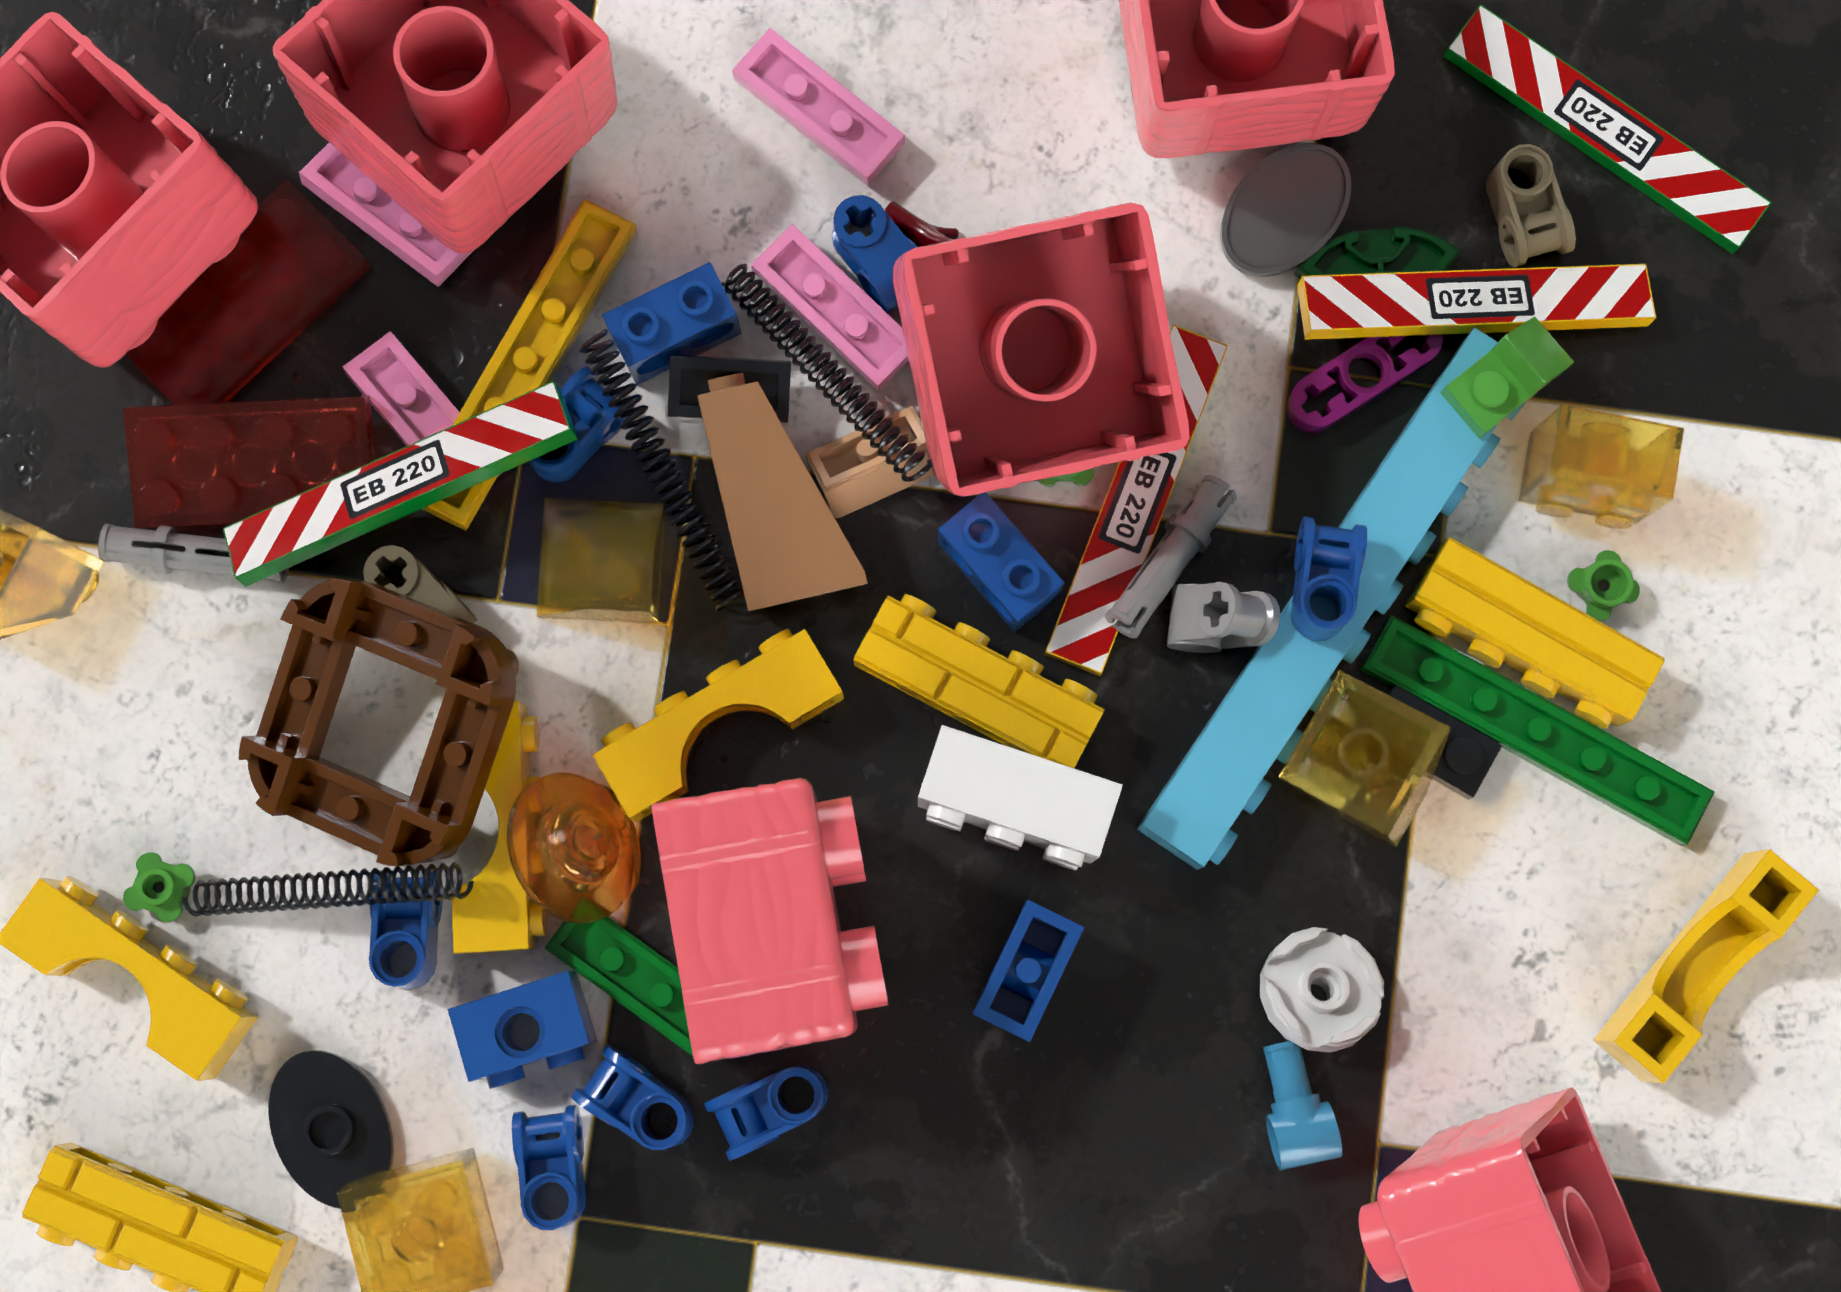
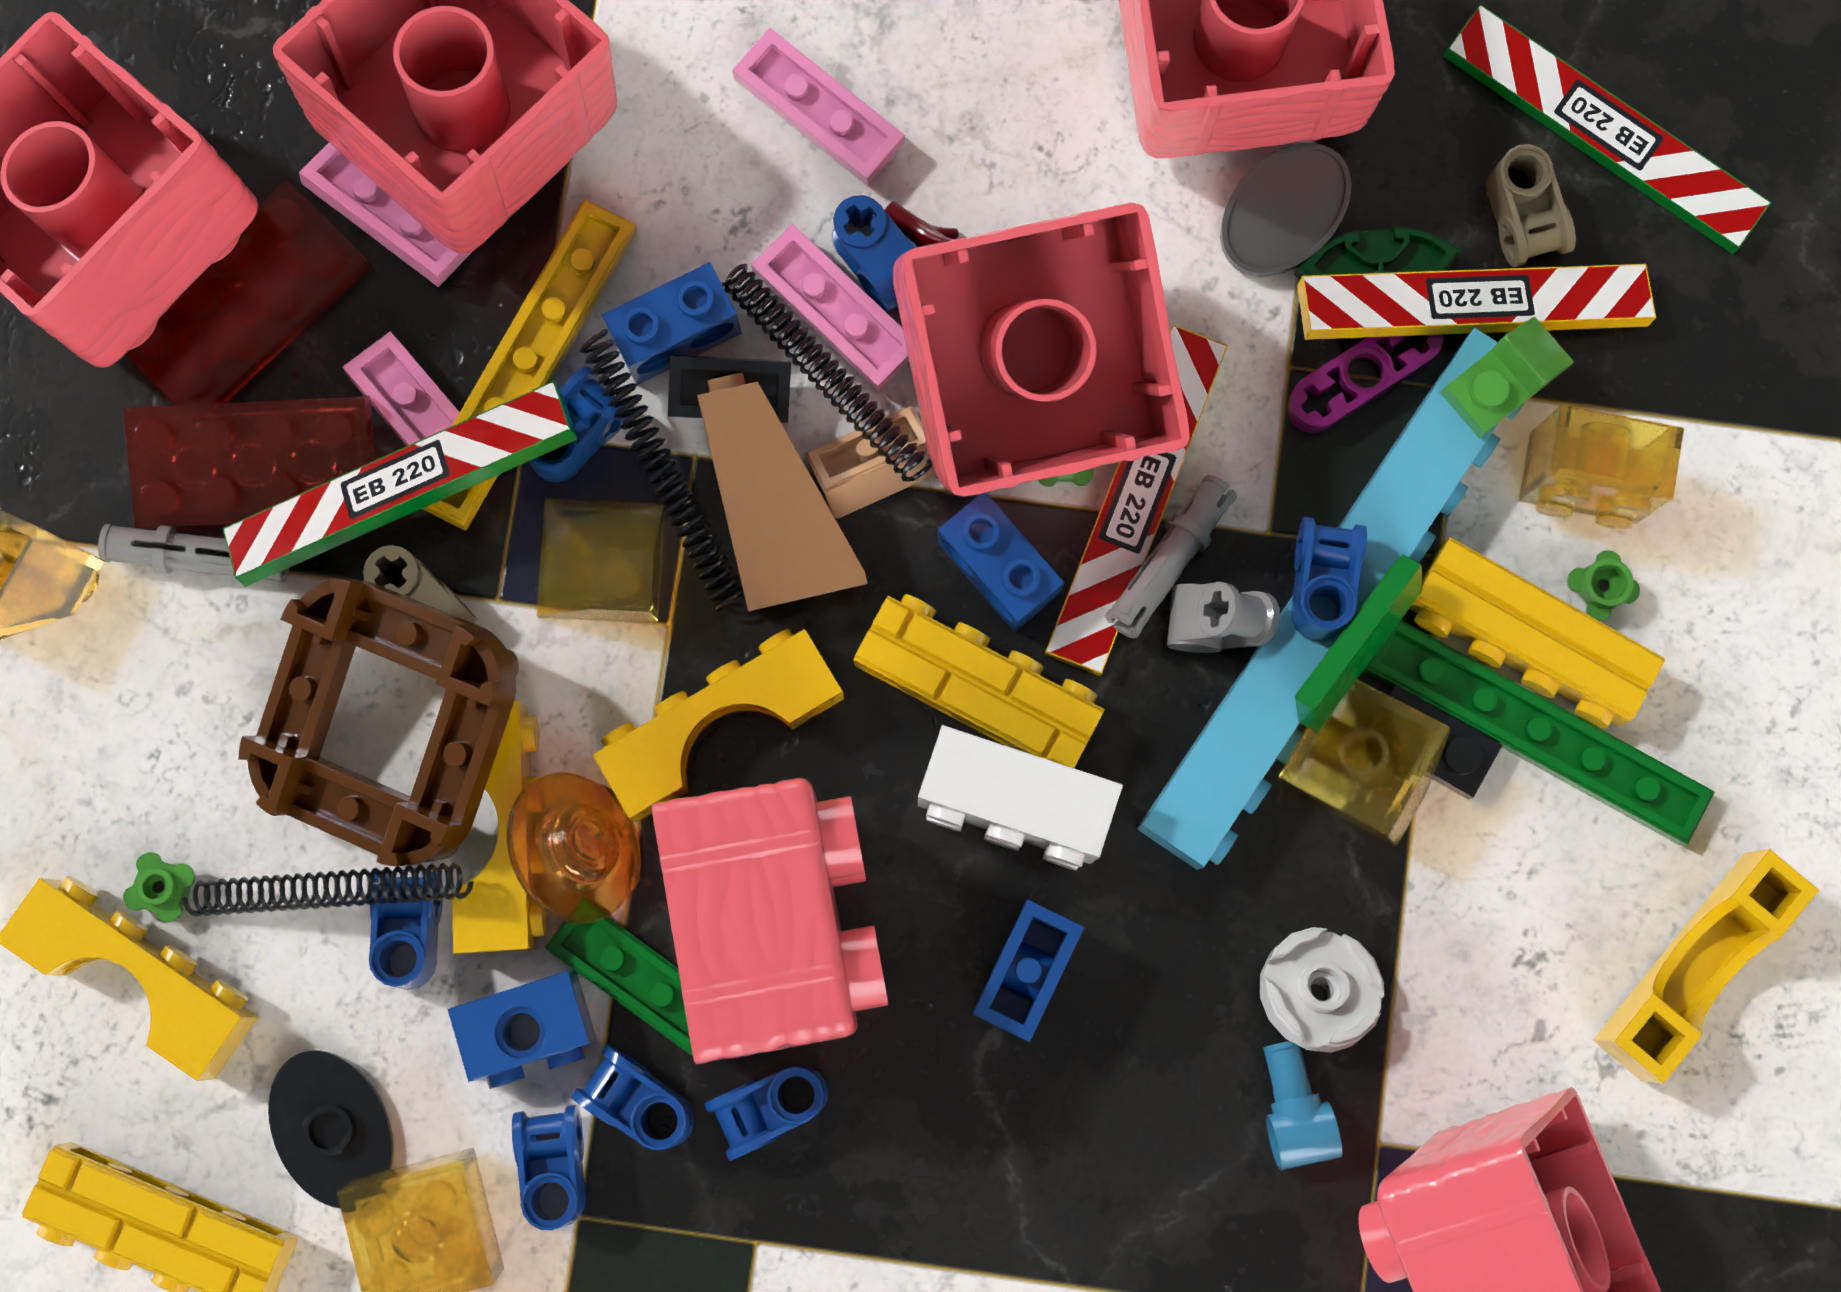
none -> green tile [1295,554,1422,733]

